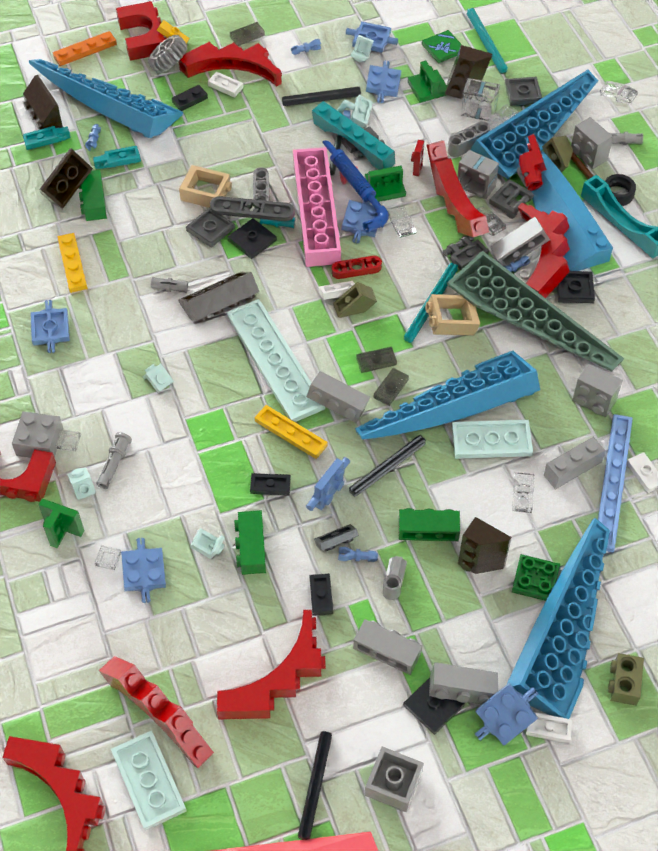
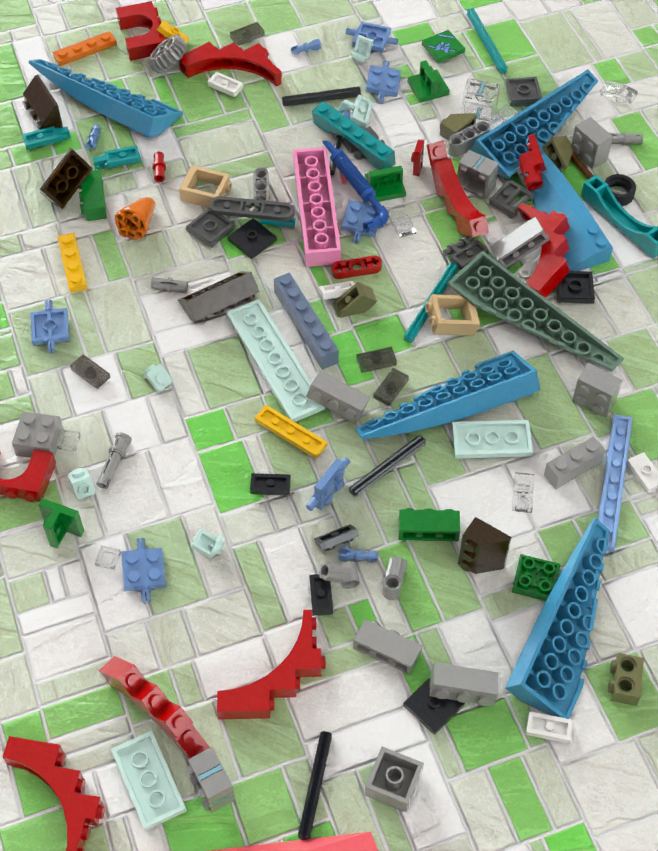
black plate [172,85,208,111] -> none
green brick [234,510,266,575] -> none
dark brown slope [445,45,492,99] -> none
medium blue plate [475,682,539,745] -> none
clear slope [477,206,506,236] -> none
medium blue piece [503,256,530,272] -> none
none -> clear smoke plate [70,354,111,389]
none -> orange cone [115,197,155,239]
none -> red pin [152,151,166,182]
none -> light grey container [187,747,235,813]
none -> sand blue brick [274,272,339,370]
none -> light grey piece [319,561,360,589]
none -> olive slope [440,113,477,140]

